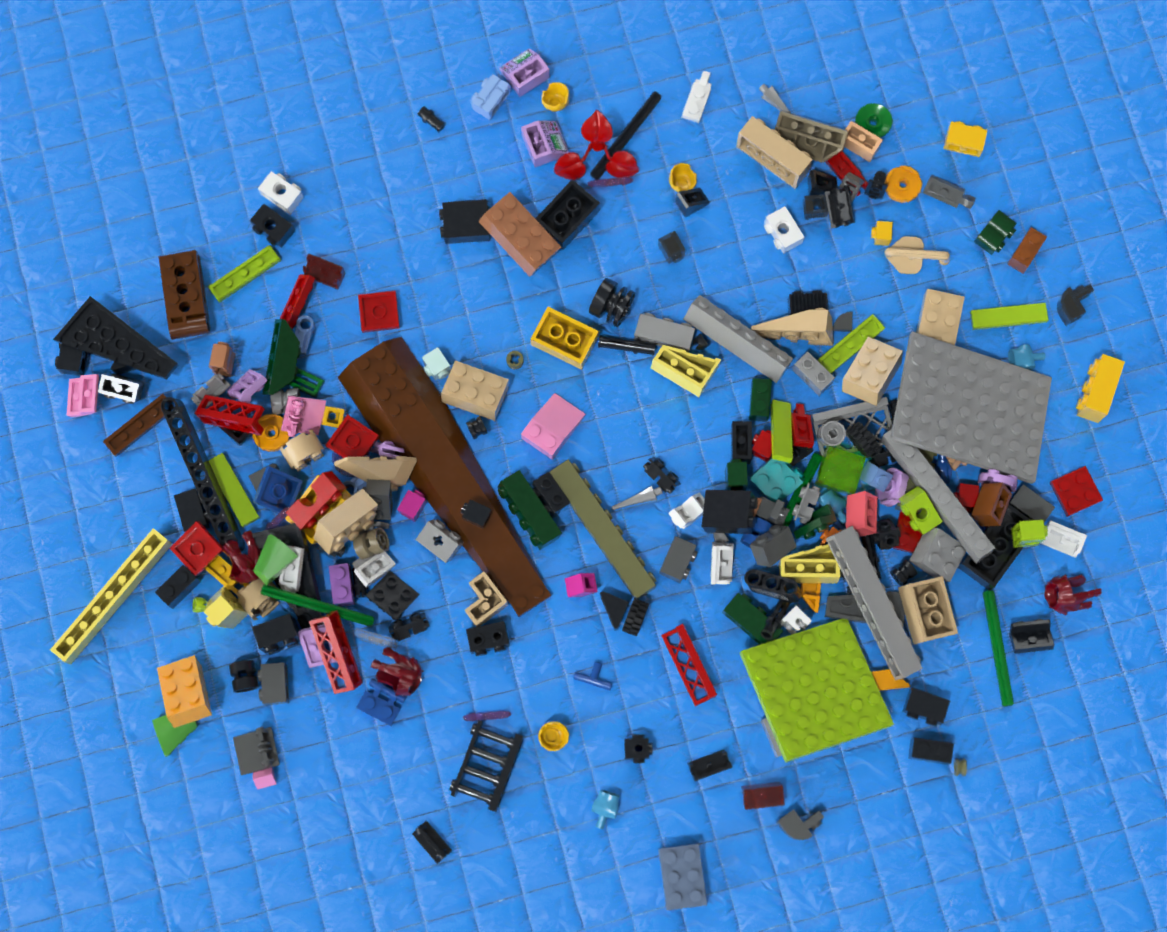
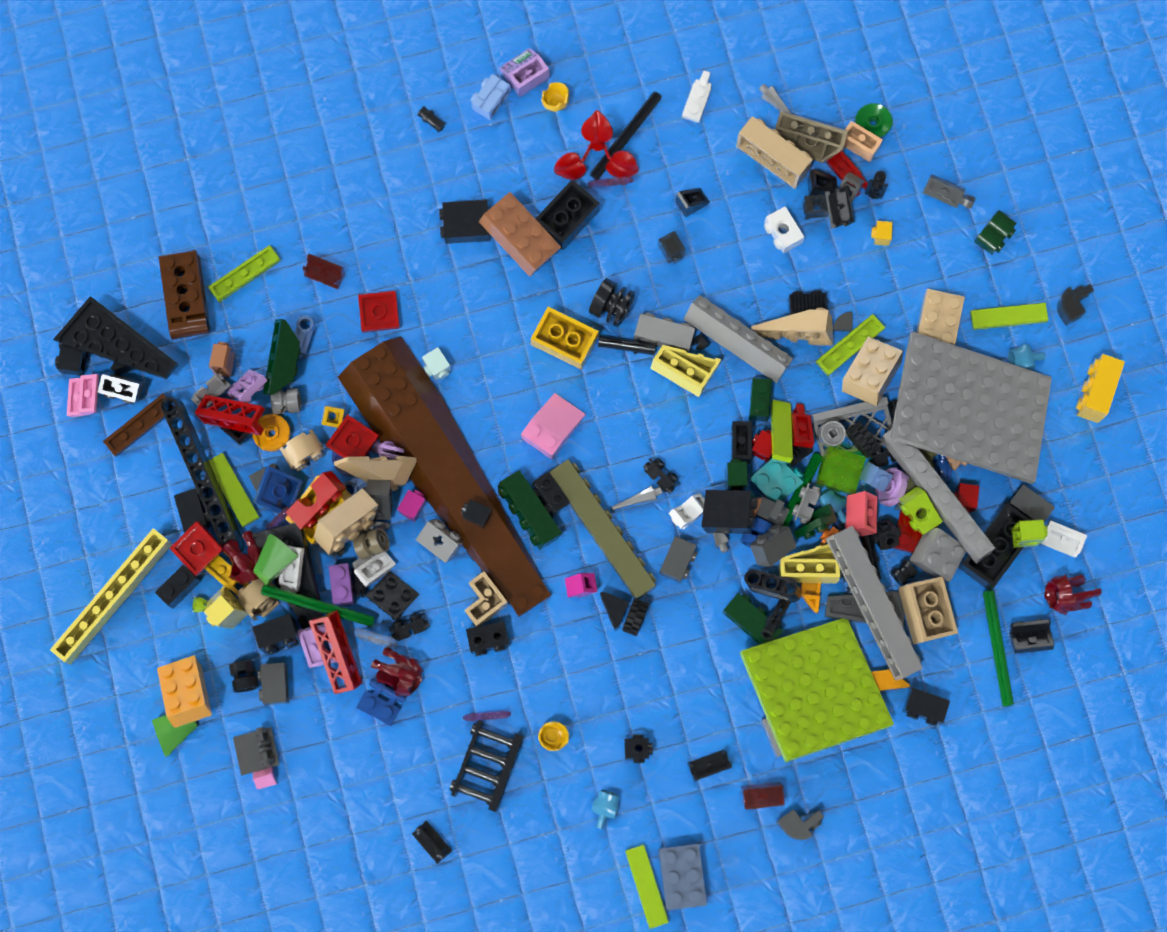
black brick [249,204,295,248] -> none
white brick [258,171,304,215] -> none
red plate [280,274,315,329] -> none
bright pink hinge [281,395,326,437] -> none
green tile [287,368,325,398] -> none
tan brick [441,360,509,421] -> none
black wheel [466,416,488,440] -> none
olive bush [506,351,523,369] -> none
lavender slope [521,120,569,167] -> none
blue piece [573,662,612,690] -> none
red fence [661,624,717,706] -> none
yellow hair [669,163,697,192] -> none
white hinge [710,542,734,584] -> none
white hinge [781,606,812,634] -> none
light grey brick [792,352,835,396] -> none
light orange plate [884,166,922,203] -> none
tan piece [884,236,950,274] -> none
black brick [908,737,954,765] -> none
yellow brick [943,121,988,157] -> none
olive bush [954,758,967,776] -> none
dark orange brick [971,482,1012,527] -> none
lavender plate [977,469,1018,492] -> none
dark orange brick [1008,227,1047,274] -> none
red plate [1050,466,1103,517] -> none
none -> lime tile [625,845,669,929]

